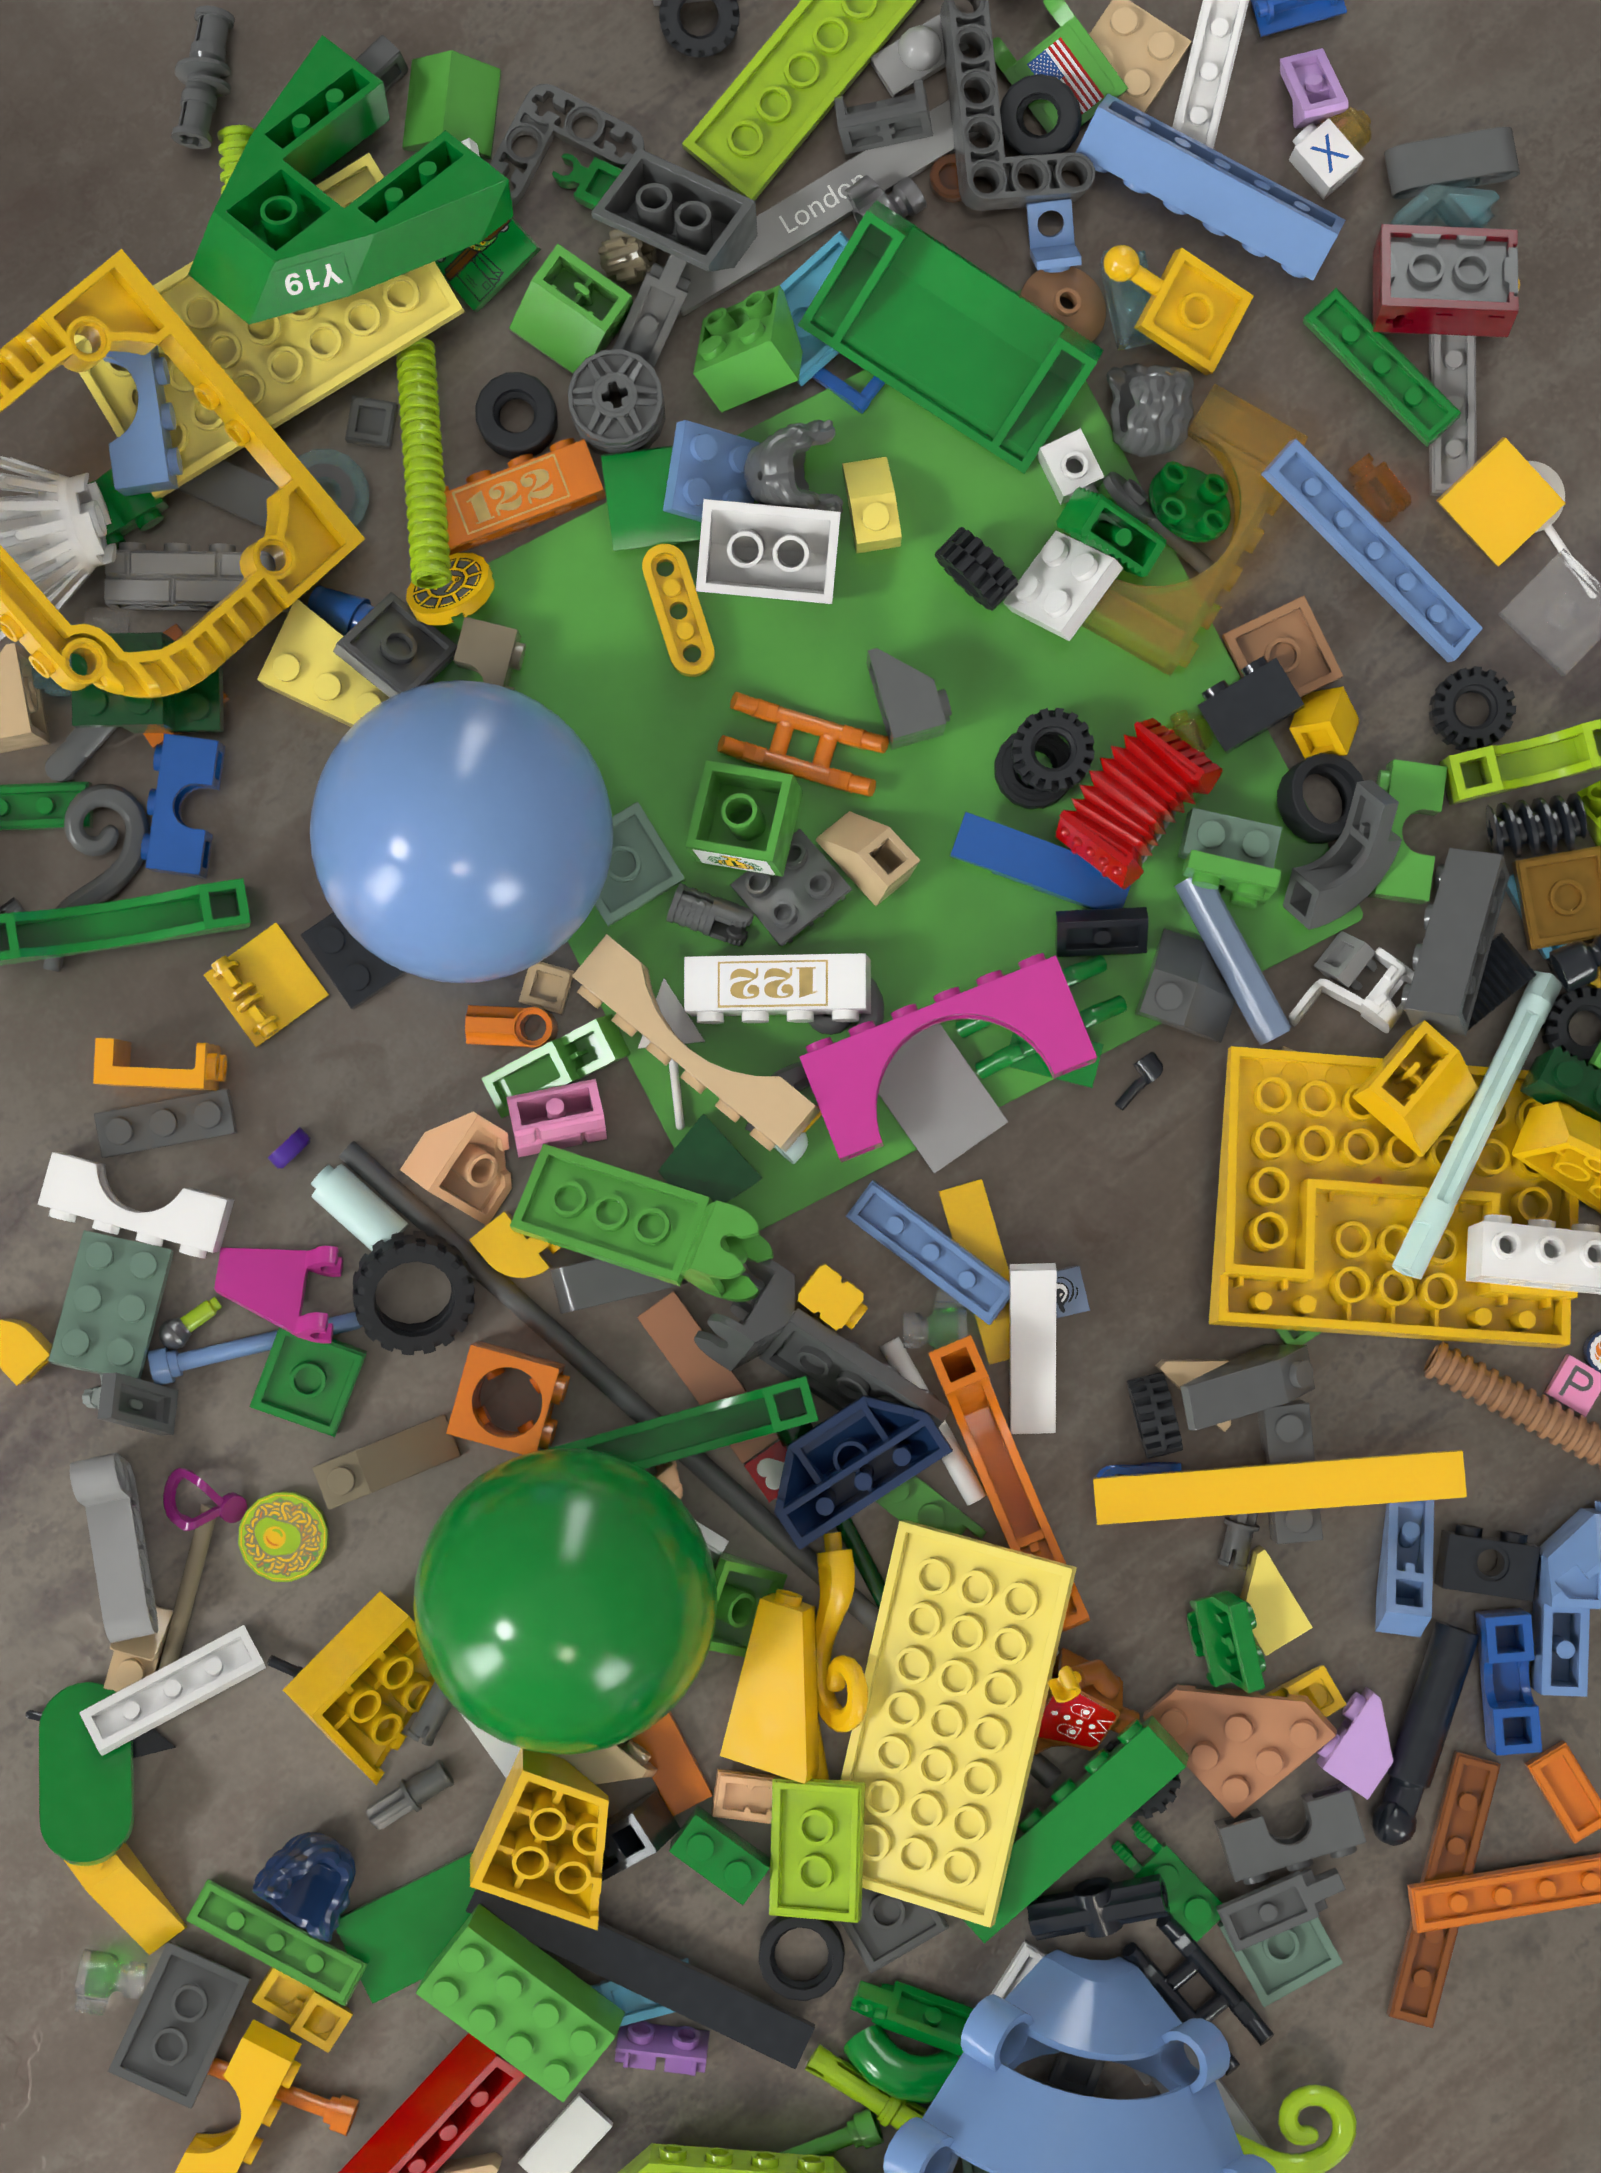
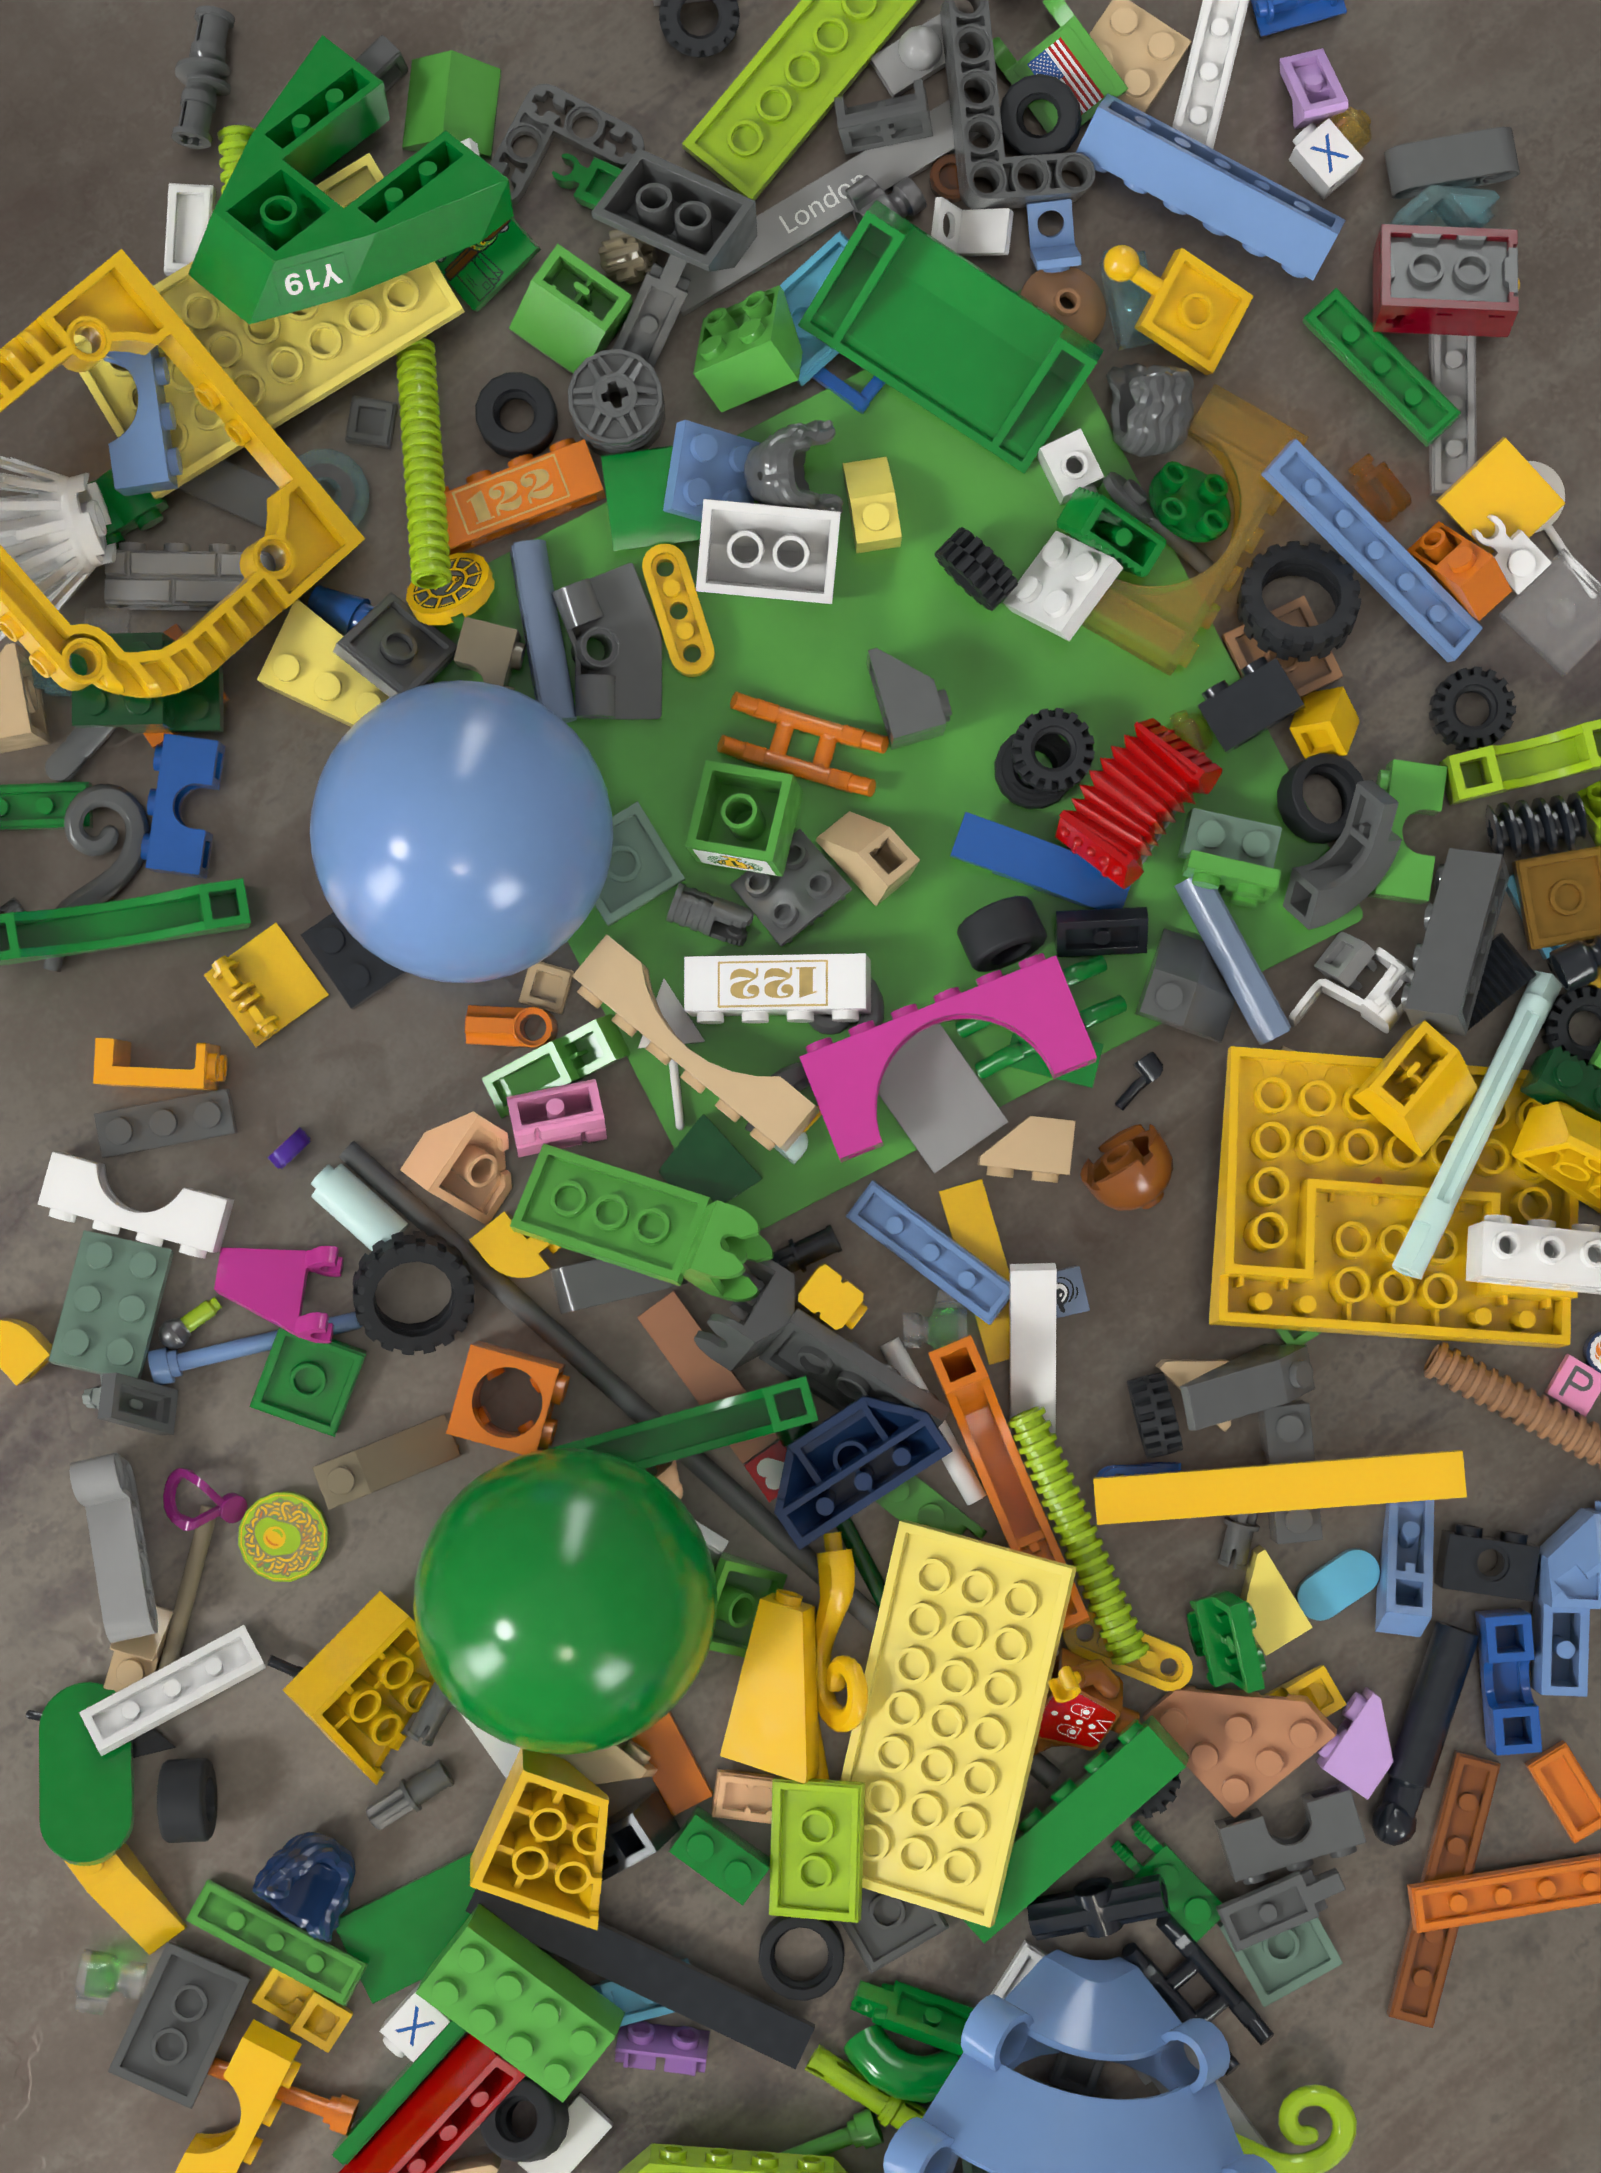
none -> black tyre [157,1758,218,1843]
none -> white tile [164,183,216,276]
none -> green tile [332,2020,466,2166]
none -> white brick [379,1980,451,2062]
none -> black tyre [480,2077,570,2162]
none -> sand blue brick [510,540,577,723]
none -> dark grey panel [552,563,662,720]
none -> black axle [756,1225,842,1281]
none -> white bracket [931,197,1014,256]
none -> black tyre [957,896,1047,972]
none -> tan slope [977,1116,1076,1183]
none -> lime piece [1007,1406,1150,1665]
none -> yellow plate [1062,1609,1193,1691]
none -> dark orange cylinder [1080,1124,1174,1211]
none -> black tyre [1237,541,1361,662]
none -> medium azure tile [1295,1548,1380,1621]
none -> orange slope [1407,521,1512,621]
none -> white plate [1472,514,1552,595]

